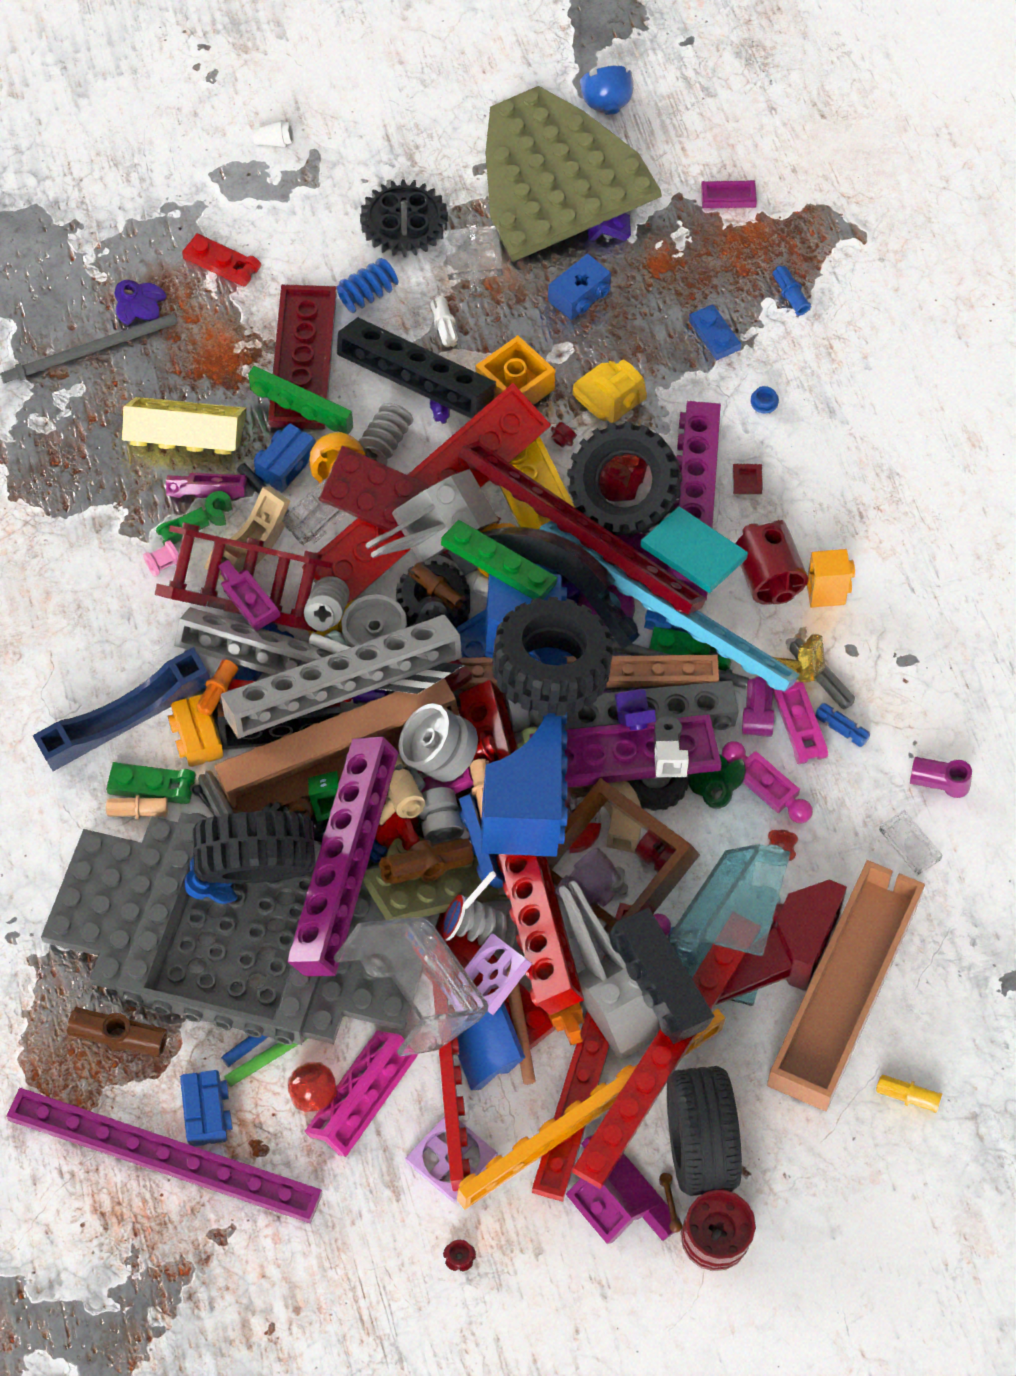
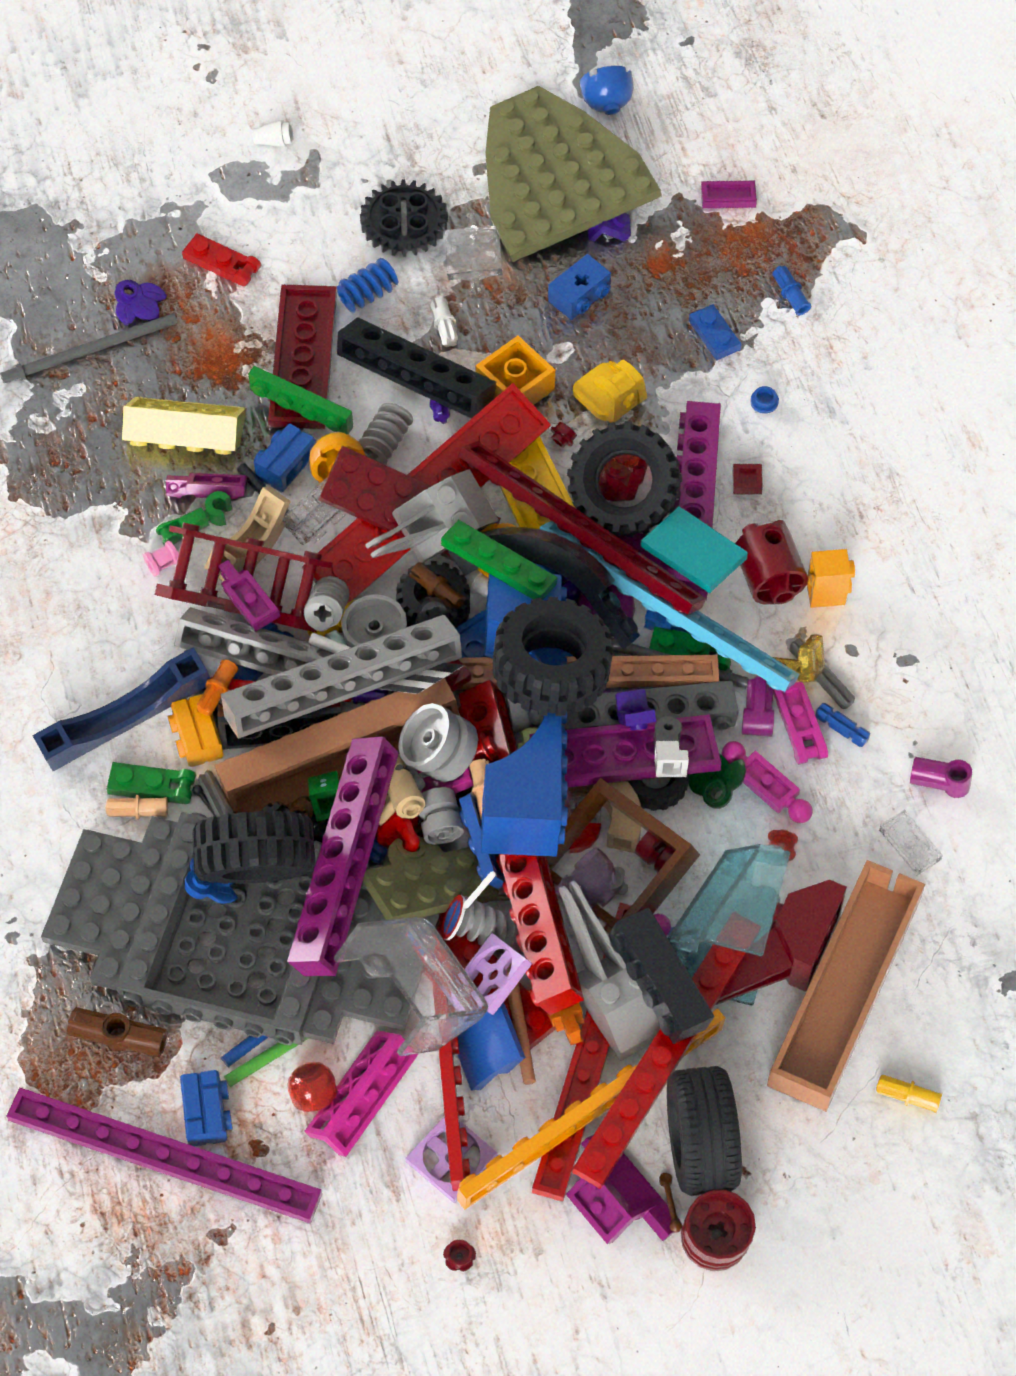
reddish brown piece [379,838,474,884] -> none

